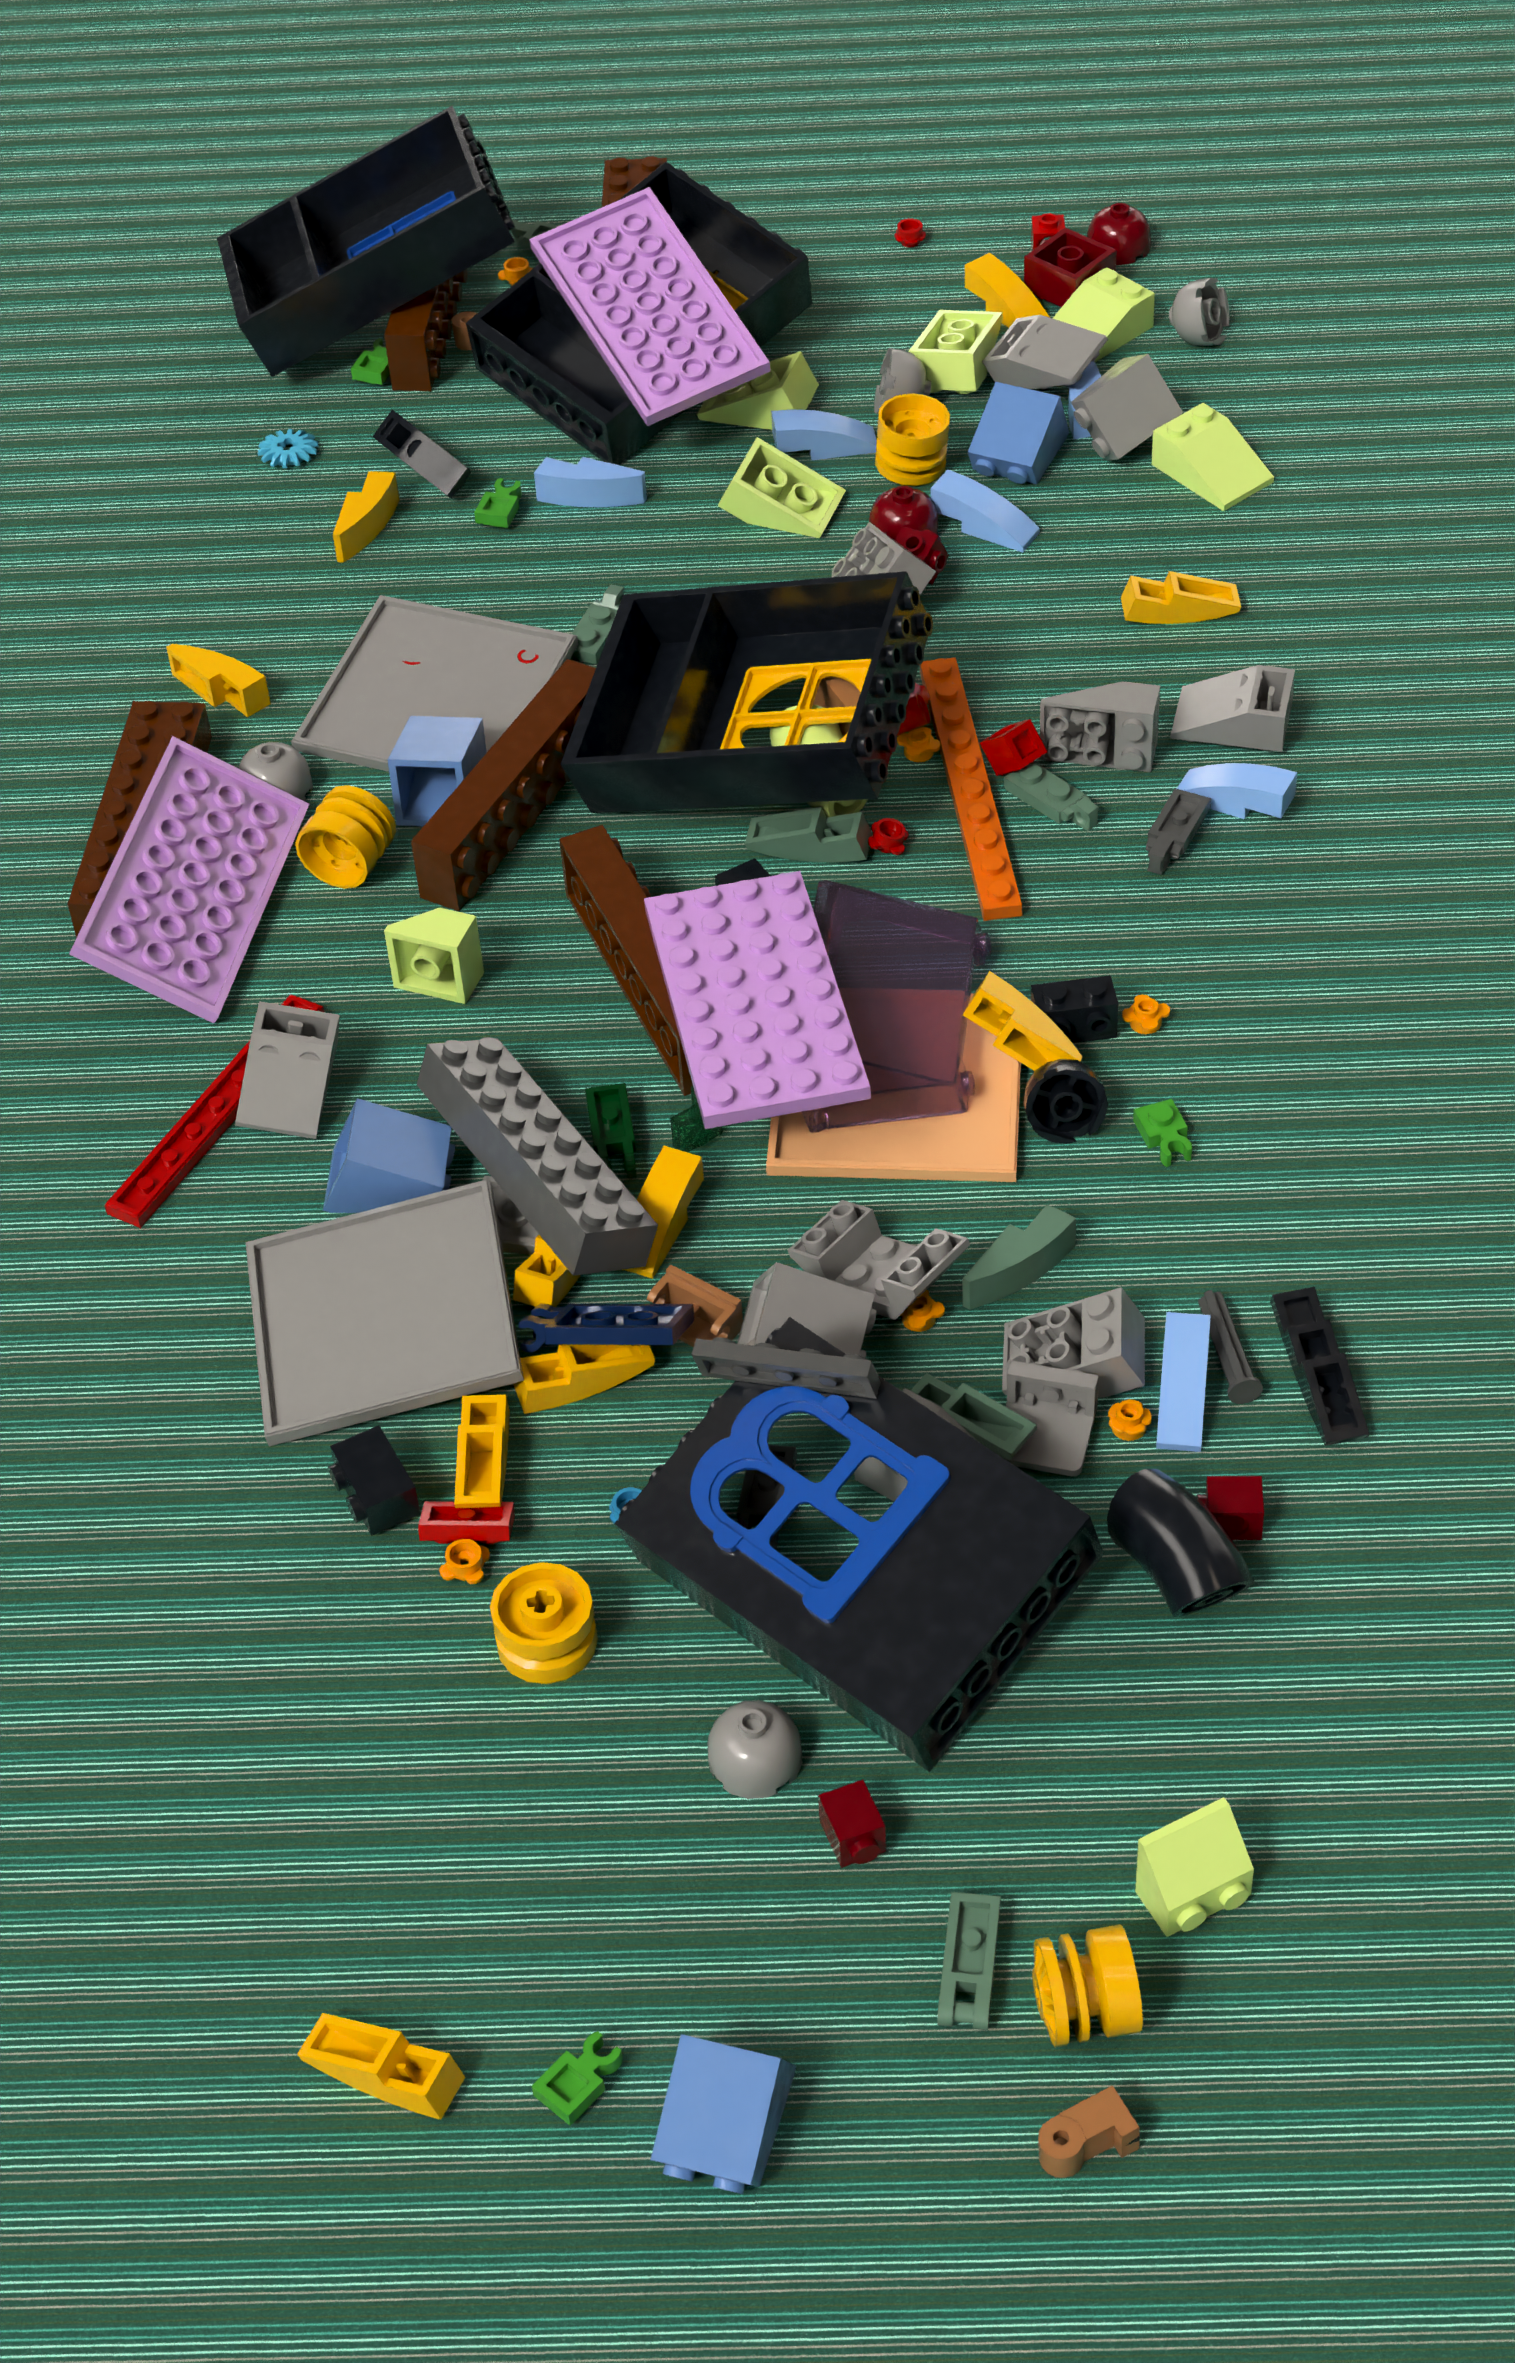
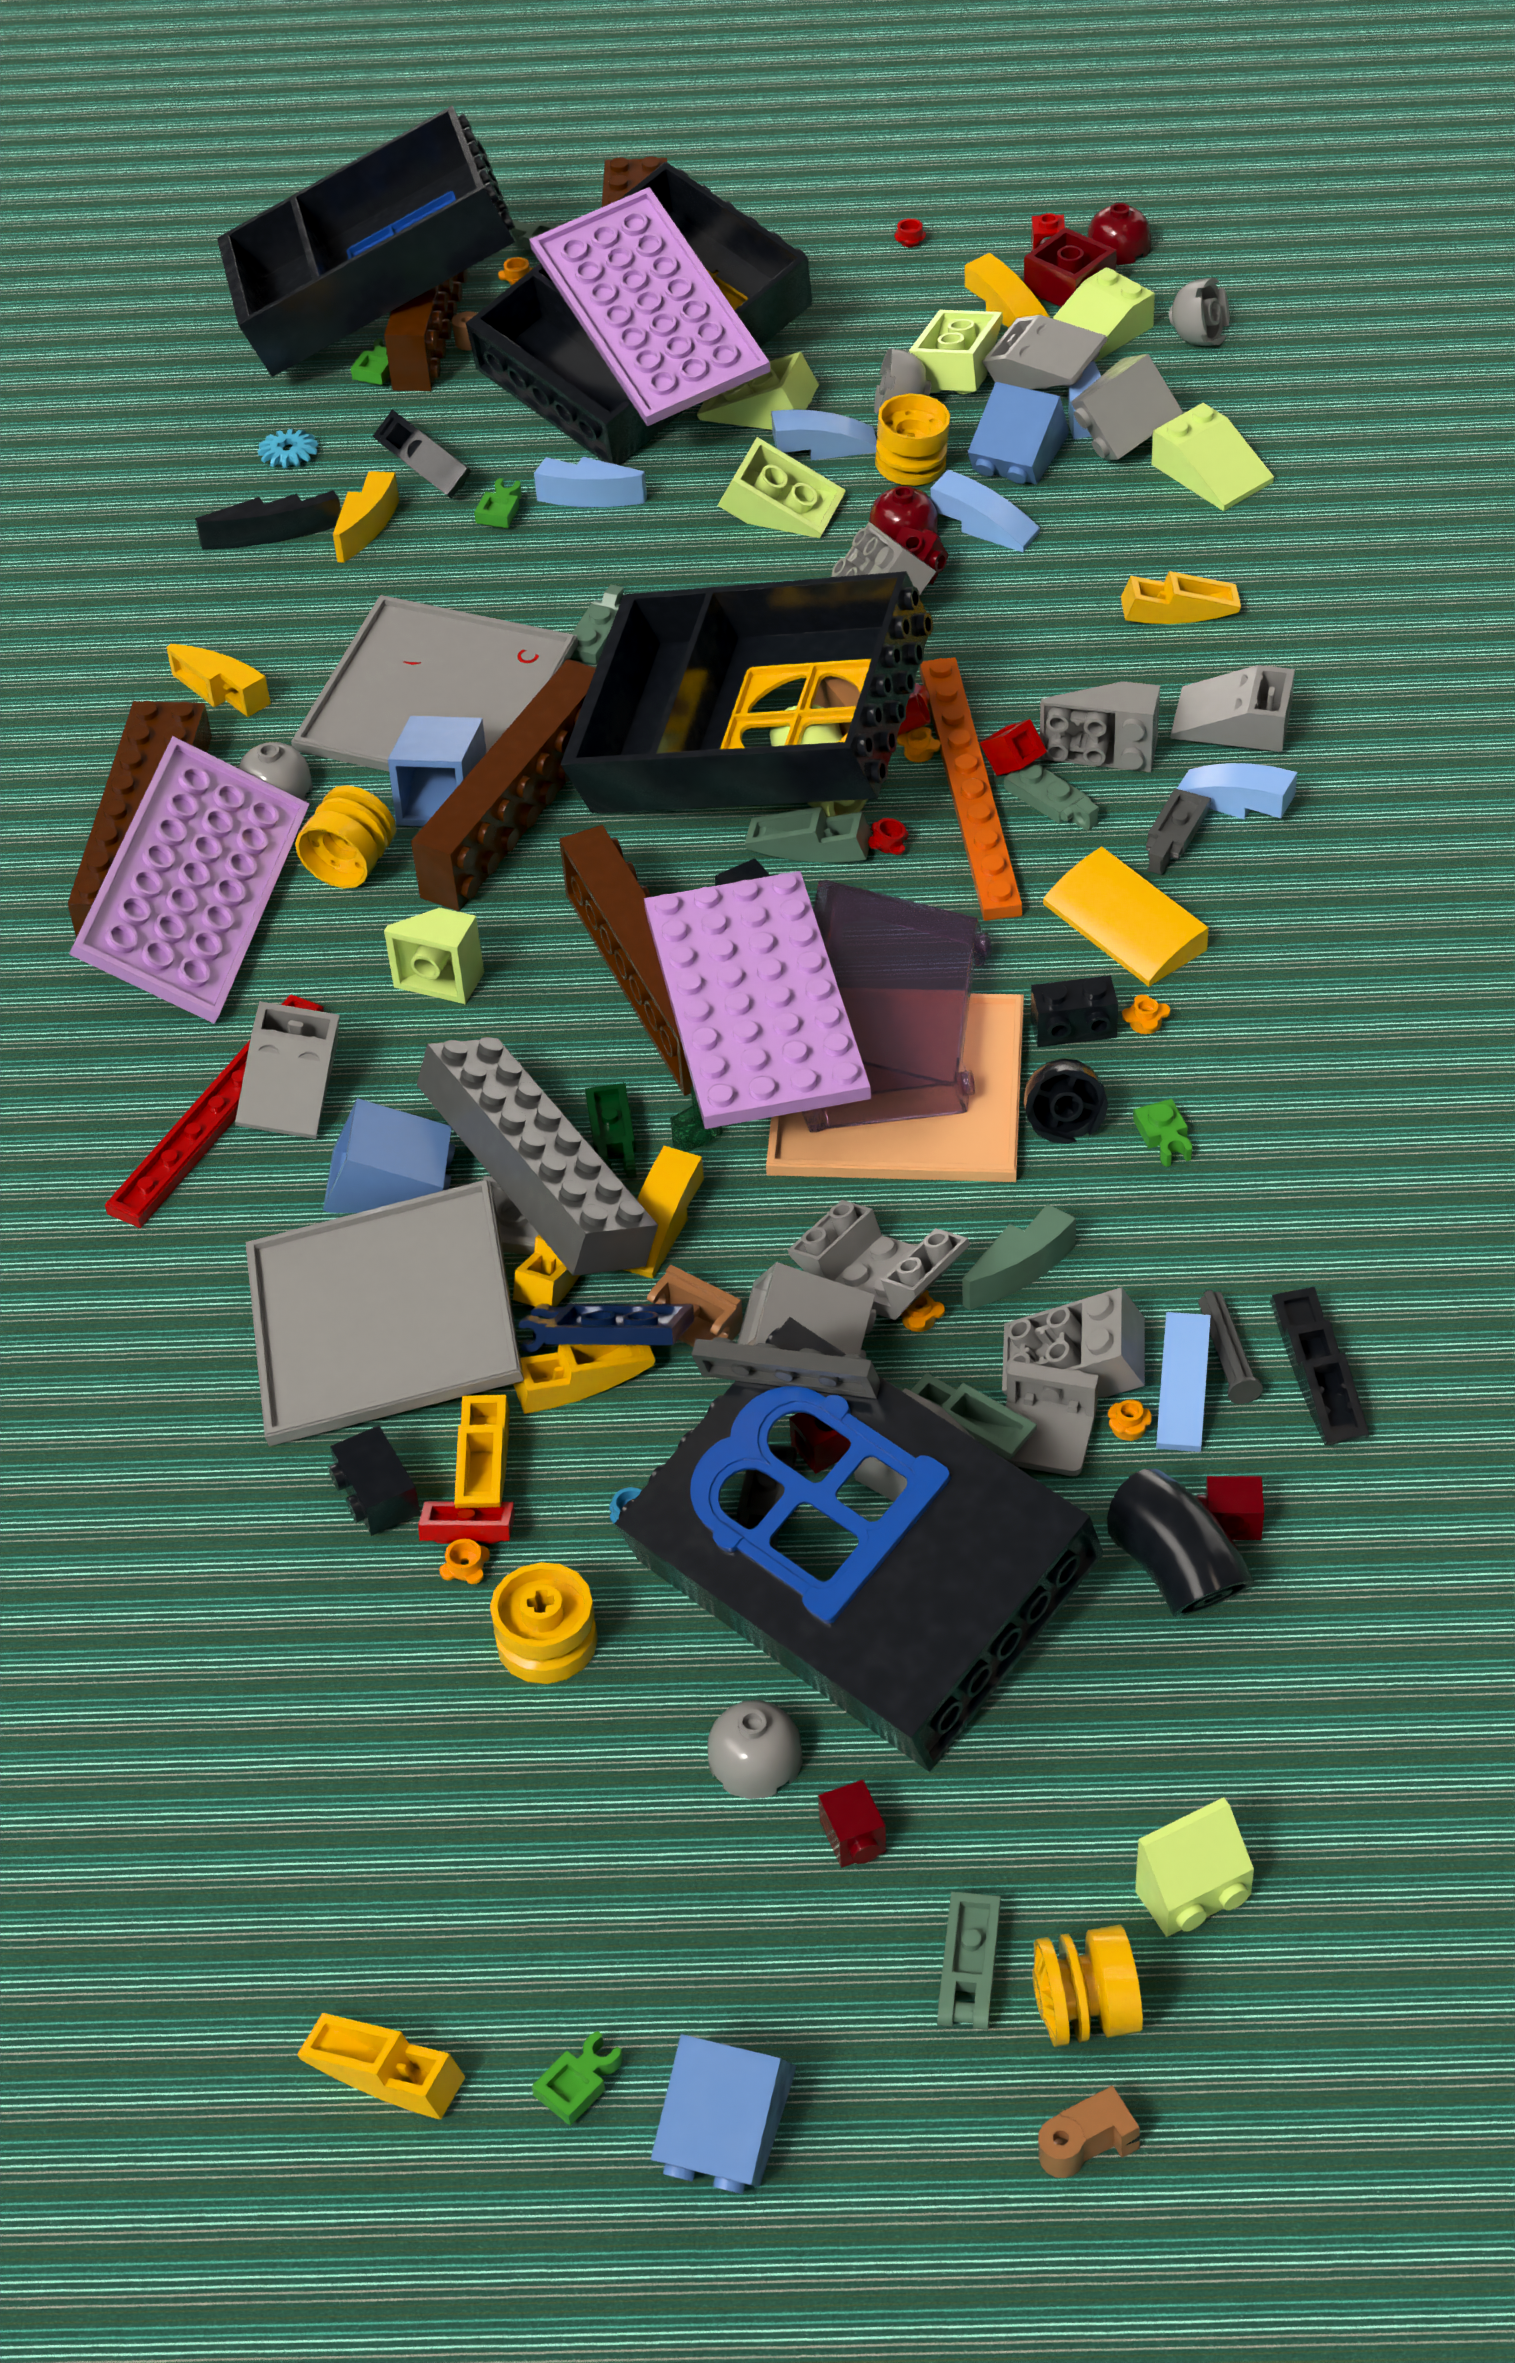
yellow slope [963,971,1083,1071] -> none
none -> black slope [195,490,341,550]
none -> dark red brick [789,1412,851,1474]
none -> yellow slope [1043,846,1209,987]

